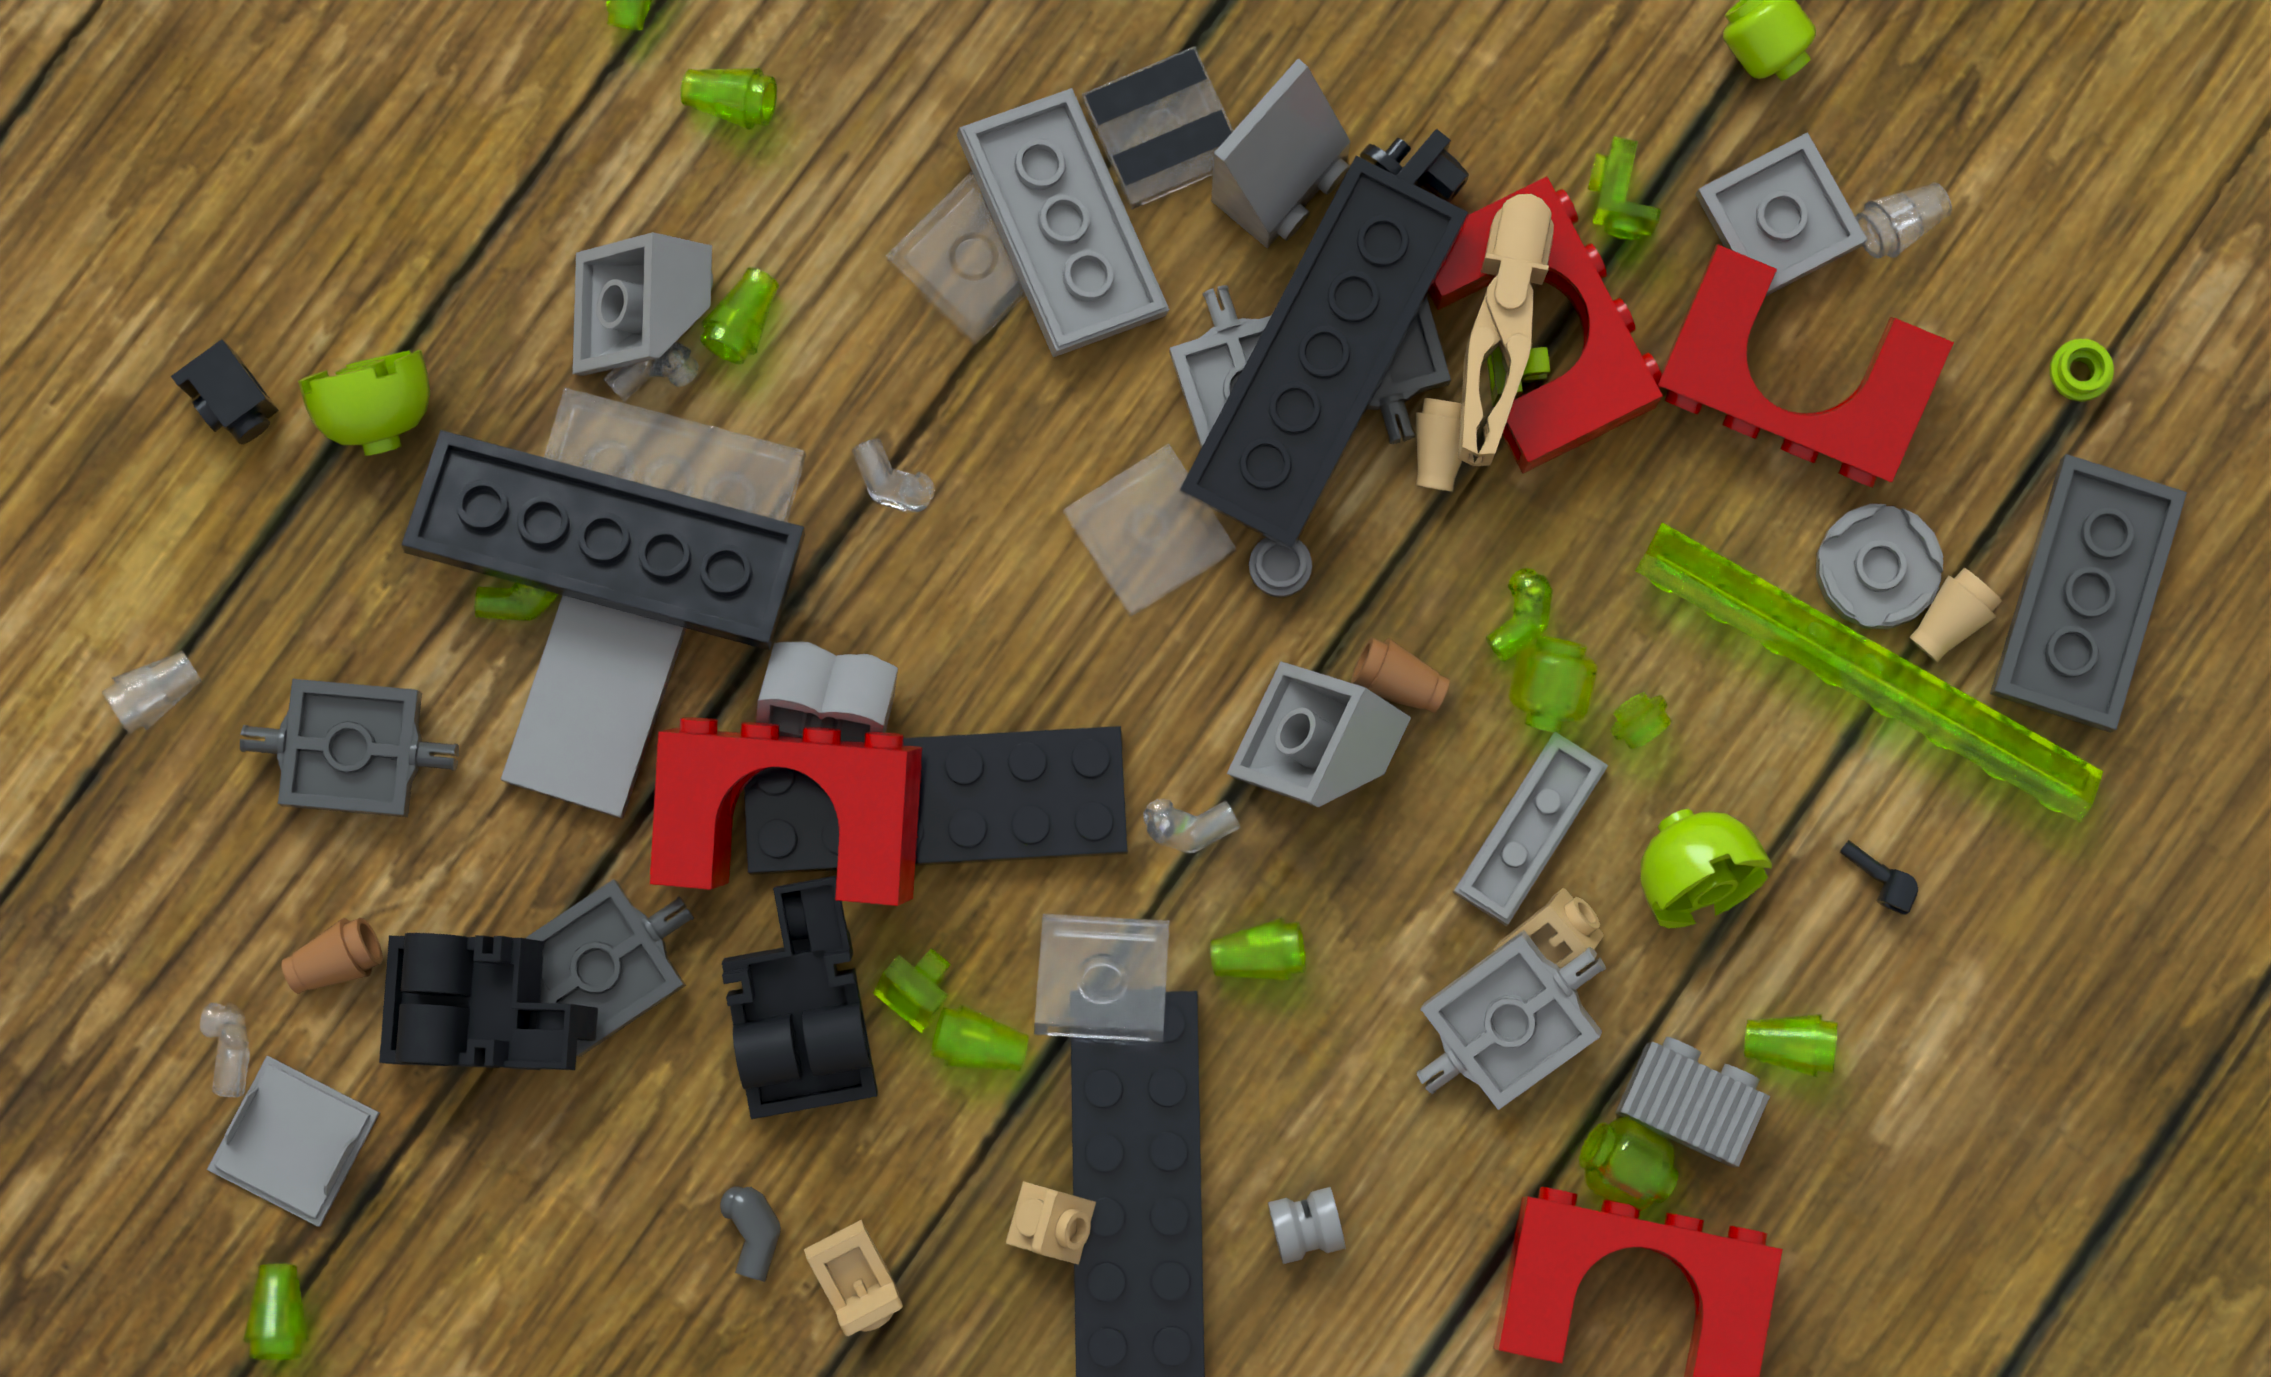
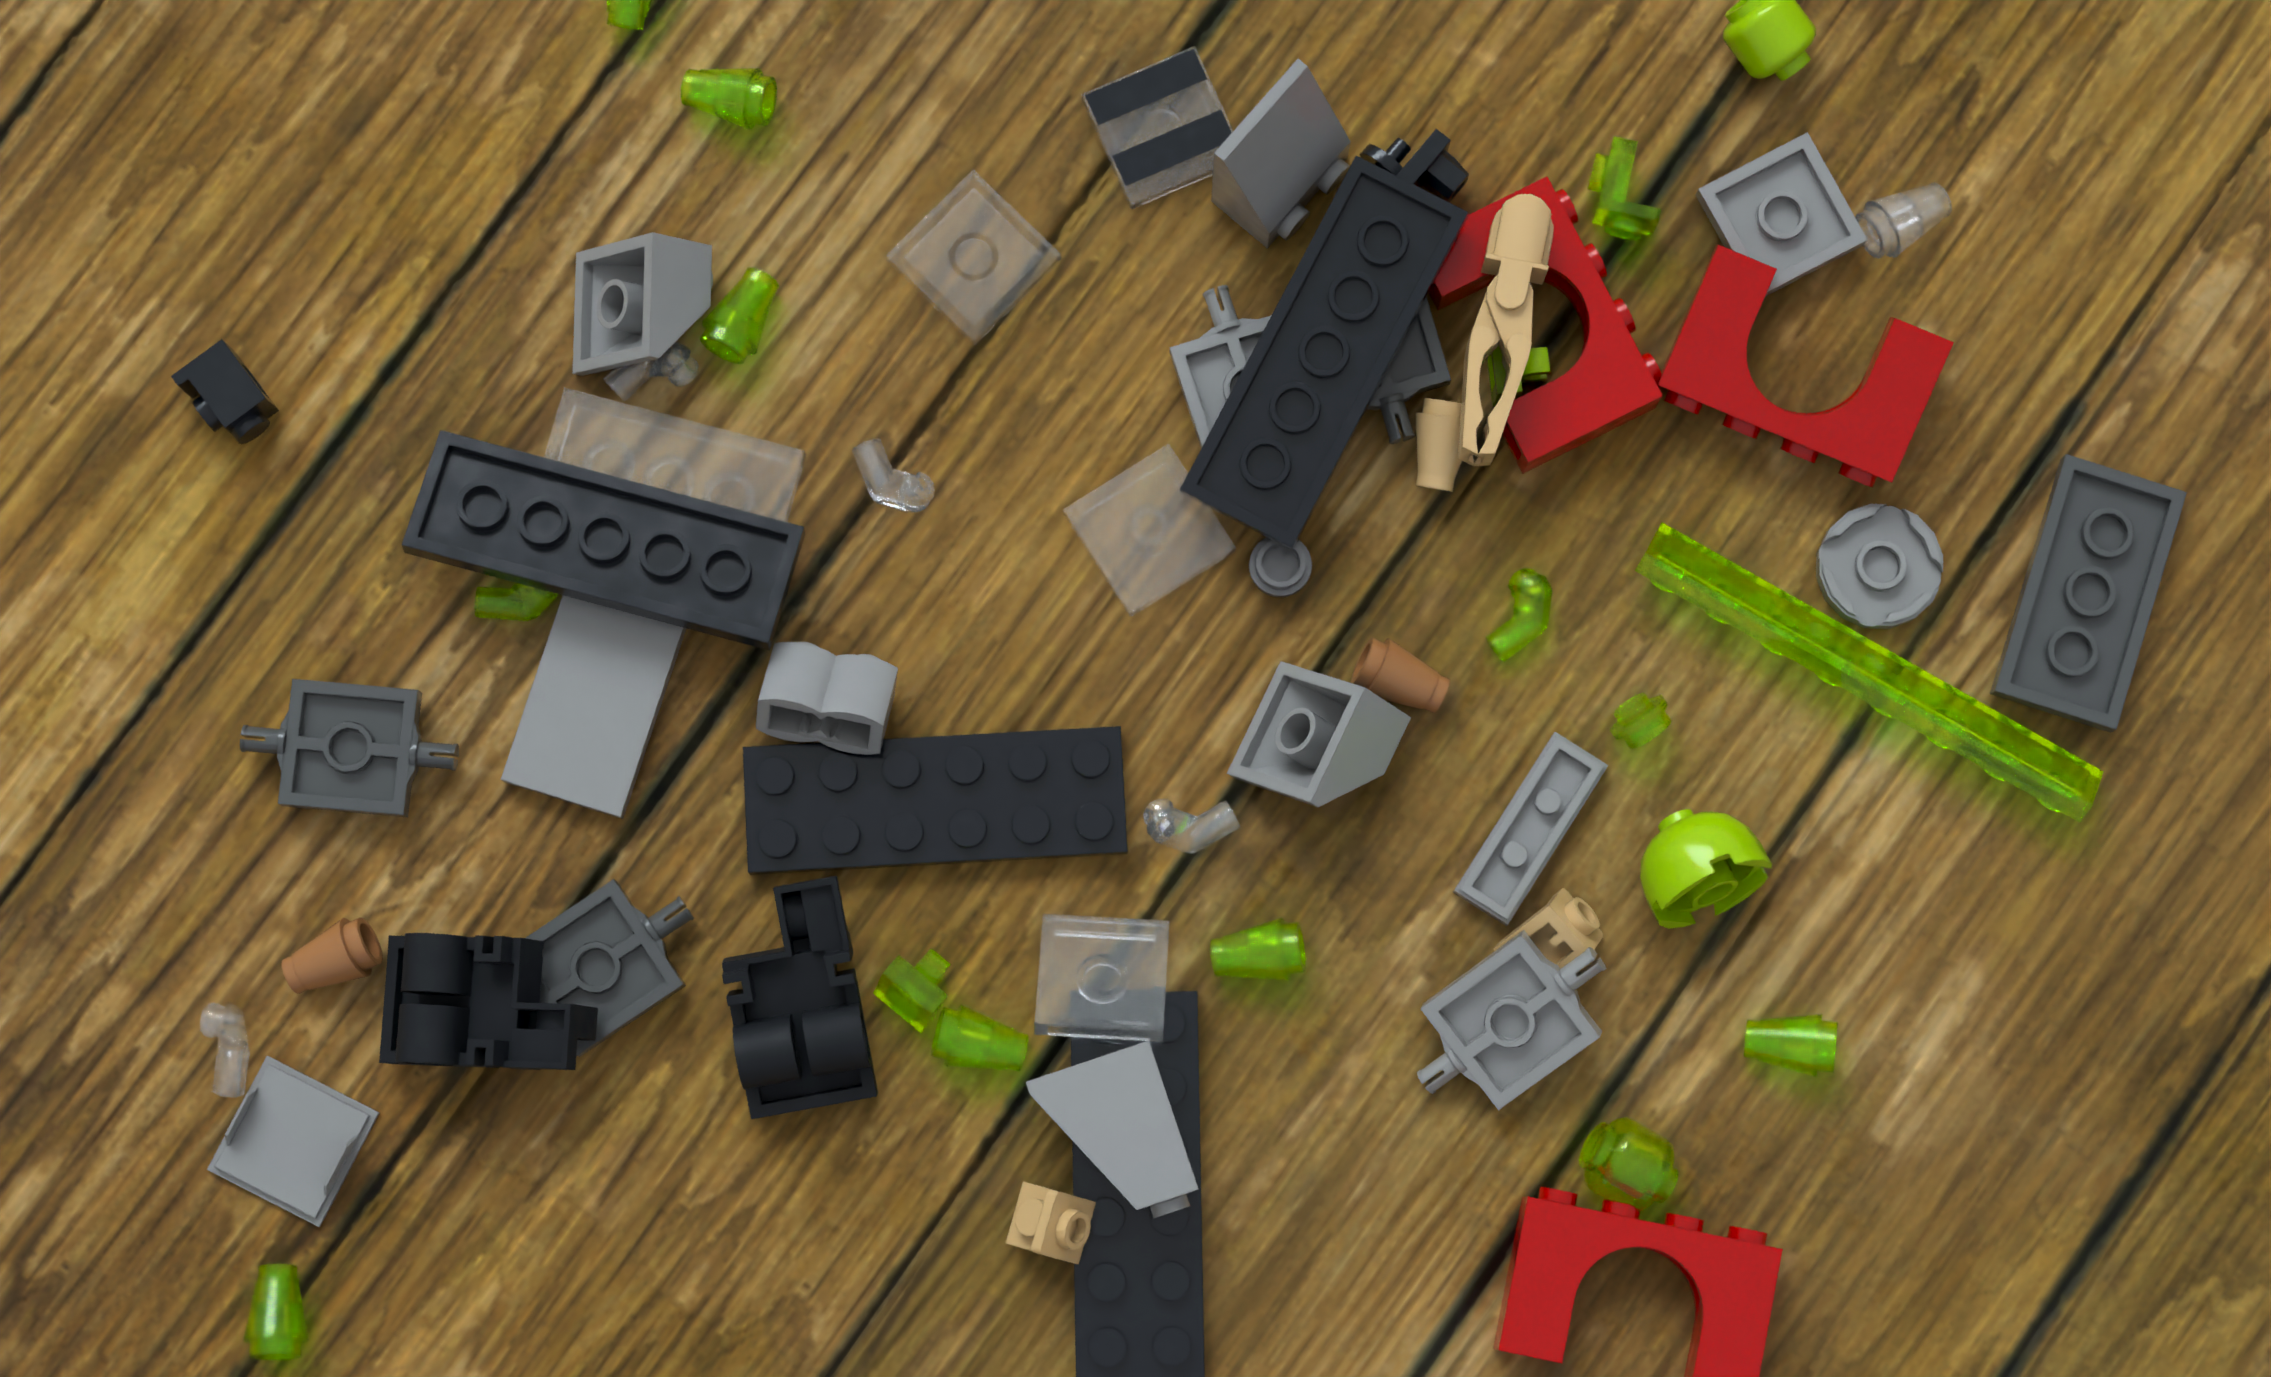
clear cone [101,650,202,734] -> none
lime cylinder [298,350,430,456] -> none
red arch [650,717,922,906] -> none
dark grey arm [720,1186,781,1282] -> none
tan bracket [804,1220,903,1336] -> none
light grey tile [957,88,1169,358] -> none
light grey wheel [1268,1187,1346,1264] -> none
clear neon green head [1508,635,1598,732] -> none
light grey brick [1615,1037,1770,1168] -> none
black hand [1840,840,1918,915] -> none
tan cone [1909,568,2002,663] -> none
lime plate [2049,339,2114,402] -> none
none -> light grey slope [1026,1040,1199,1219]

